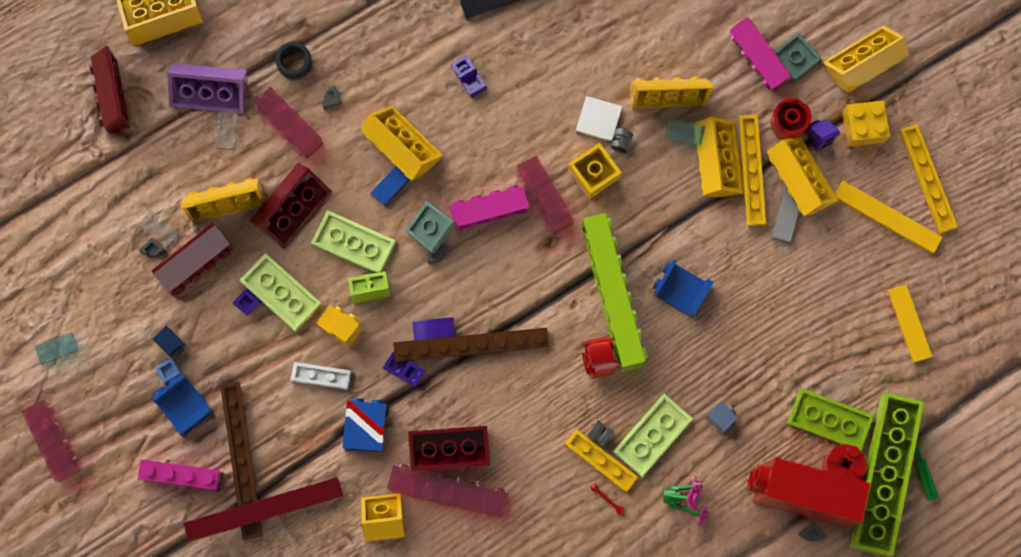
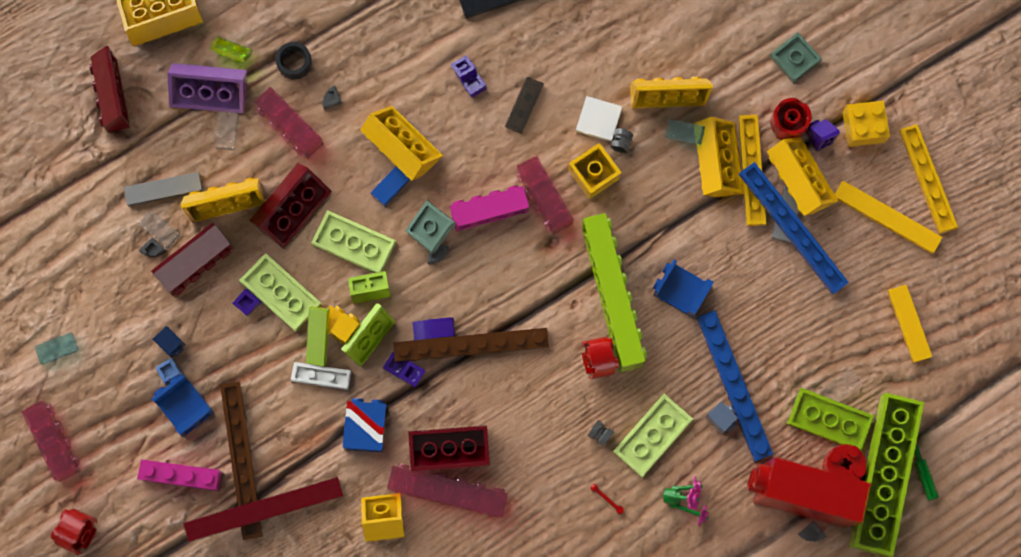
yellow tile [565,429,639,493] -> none
dark pink brick [729,17,793,91] -> none
yellow slope [822,26,910,93] -> none
none -> red brick [50,508,97,555]
none -> light grey tile [124,172,203,207]
none -> clear neon green plate [210,36,252,63]
none -> lime tile [306,306,330,367]
none -> lime tile [341,303,396,367]
none -> clear smoke tile [505,76,544,134]
none -> blue plate [697,310,773,462]
none -> blue plate [738,162,849,295]

